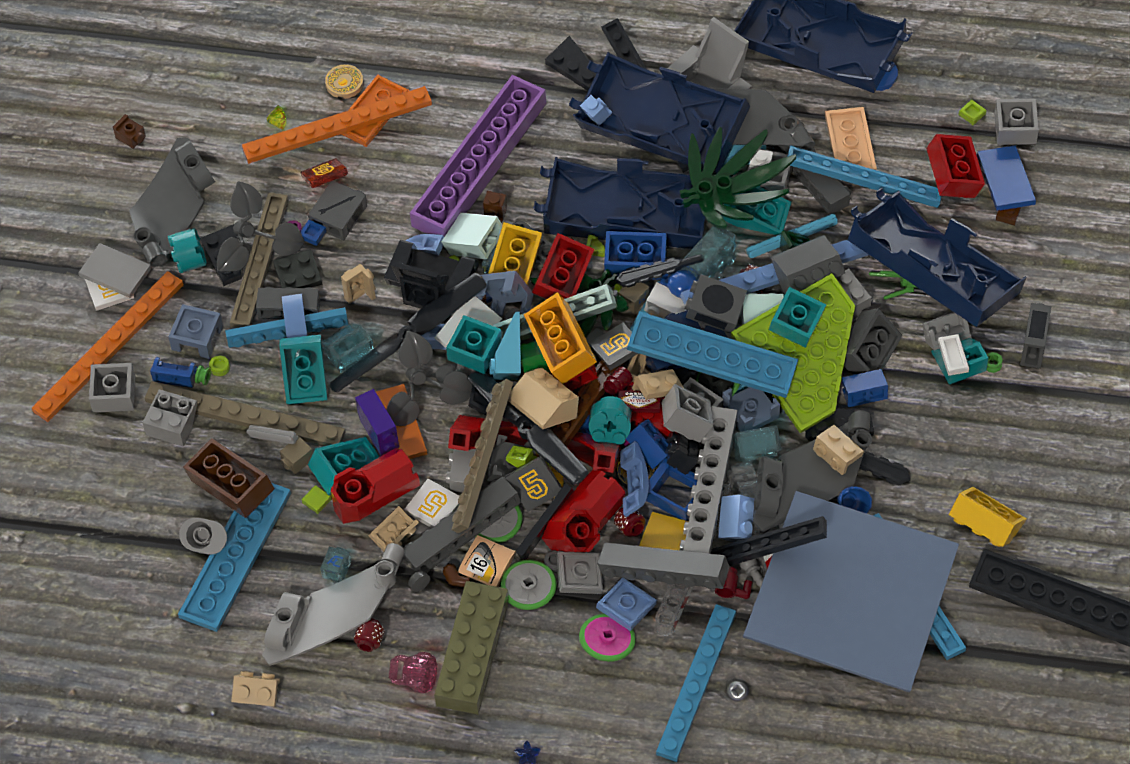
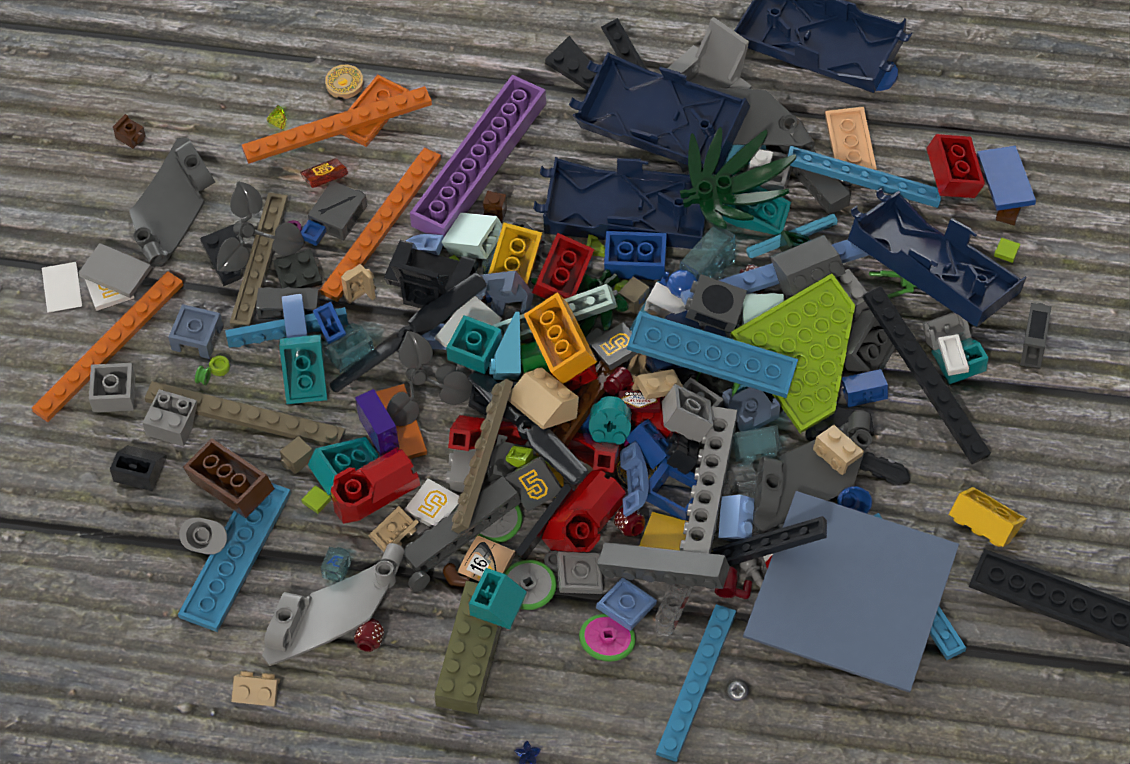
blue hinge [150,357,198,388] -> none
teal brick [168,228,207,273] -> none
light grey axle [246,425,298,444] -> none
clear pink piece [388,652,438,694] -> none
light blue brick [580,95,612,126] -> none
black sword [615,254,704,288] -> none
teal brick [769,287,826,348] -> none
lime tile [958,100,986,125] -> none
bright green bush [987,352,1003,373] -> none
light grey brick [994,99,1039,145] -> none
none -> white sticker [42,262,82,313]
none -> black slope [110,445,167,491]
none -> blue slope [313,302,347,344]
none -> orange plate [320,147,441,302]
none -> teal slope [469,568,527,629]
none -> black plate [862,286,991,465]
none -> lime tile [994,237,1020,263]

